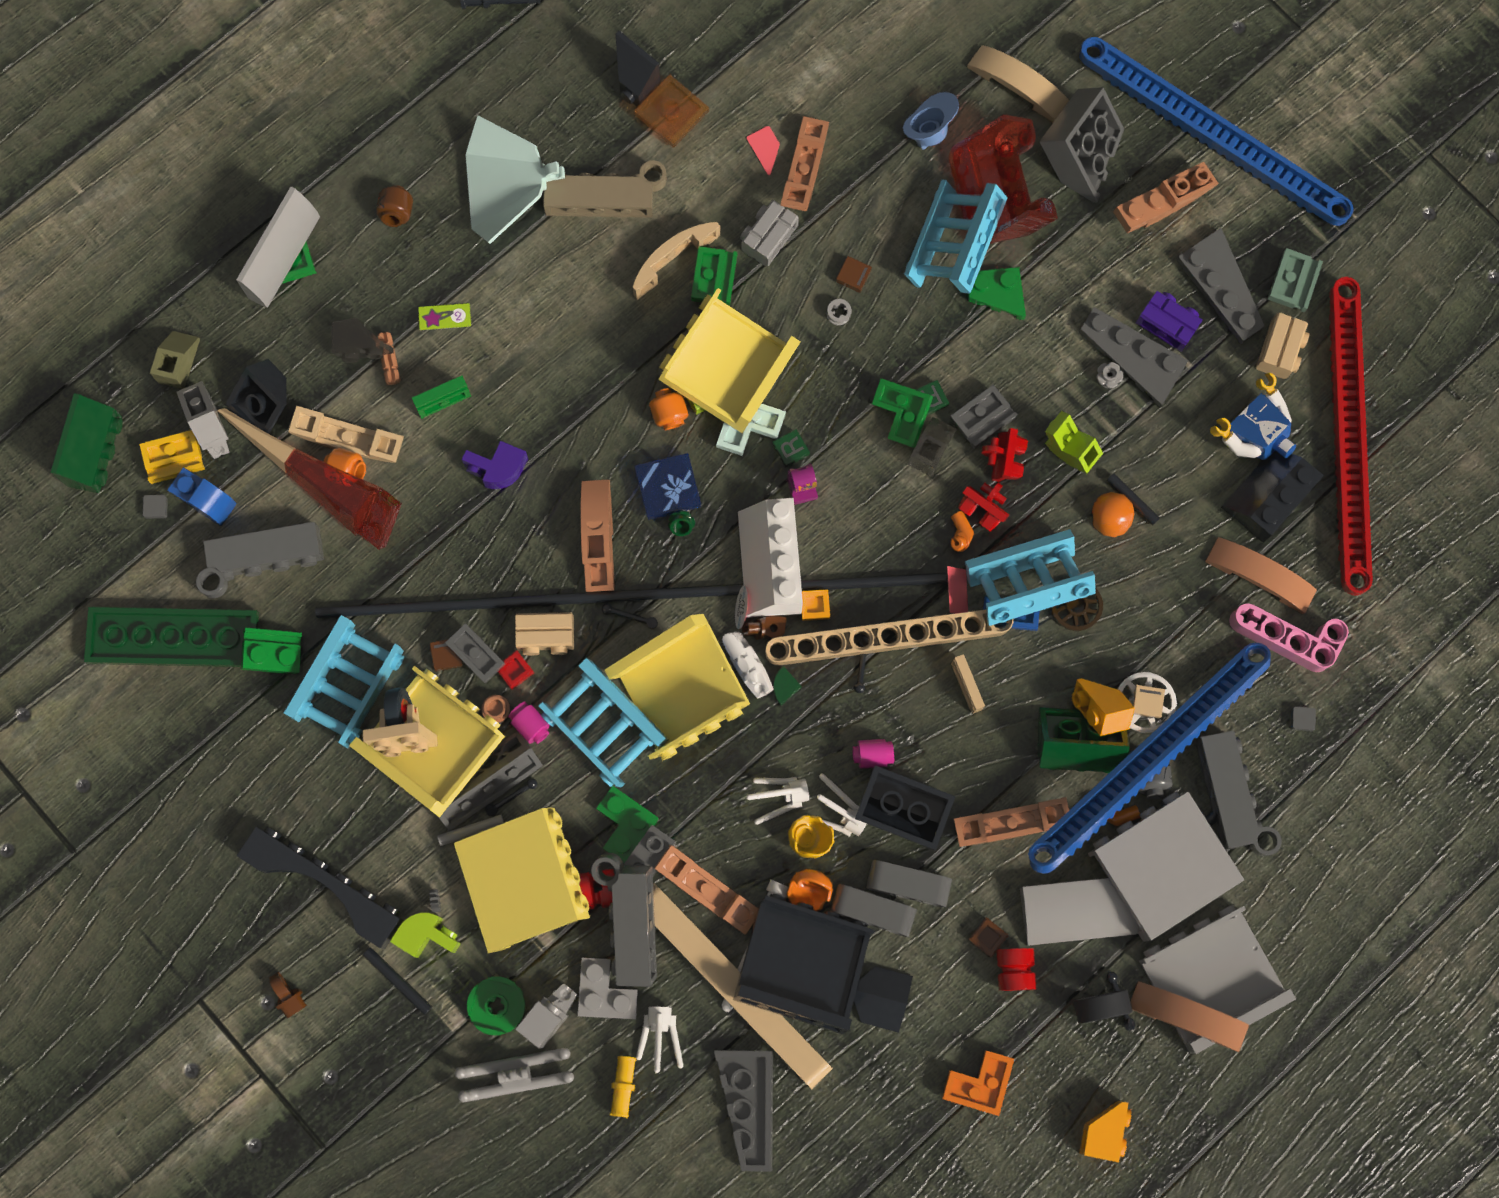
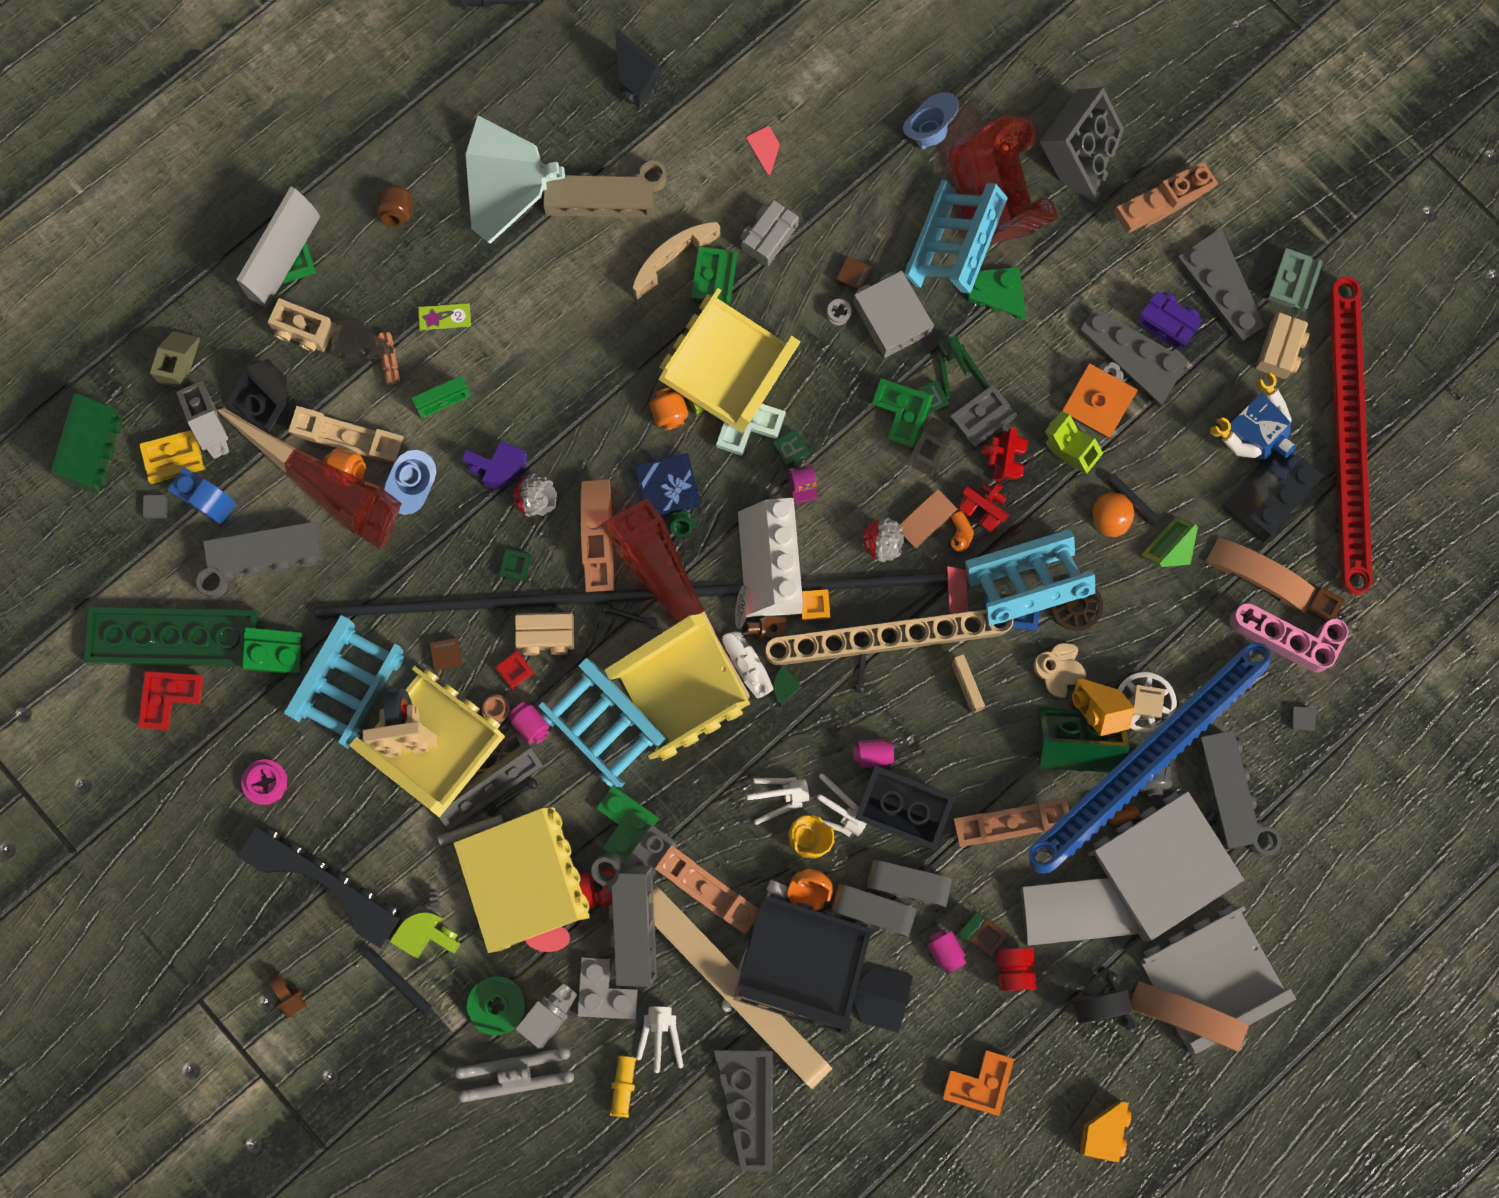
dark grey plate [445,623,505,684] -> none
clear orange plate [634,75,709,148] -> none
nougat slope [780,116,829,212] -> none
tan slope [967,45,1069,122] -> none
blue gear [1080,37,1353,226] -> none
none -> red plate [138,671,204,731]
none -> dark pink gear [242,759,288,805]
none -> tan brick [268,298,335,352]
none -> medium blue piece [384,450,436,515]
none -> dark green tile [498,548,533,583]
none -> light grey piece [513,473,557,517]
none -> coral sticker [525,927,570,952]
none -> clear red plate [601,498,749,699]
none -> light grey brick [853,271,934,358]
none -> light grey piece [863,517,904,562]
none -> nougat slope [900,489,958,548]
none -> dark pink brick [927,929,966,974]
none -> dark green plant [936,336,990,400]
none -> dark green tile [956,912,985,942]
none -> tan plate [1034,643,1087,698]
none -> orange plate [1062,363,1137,438]
none -> bright green slope [1141,516,1198,567]
none -> reddish brown tile [1306,586,1345,622]

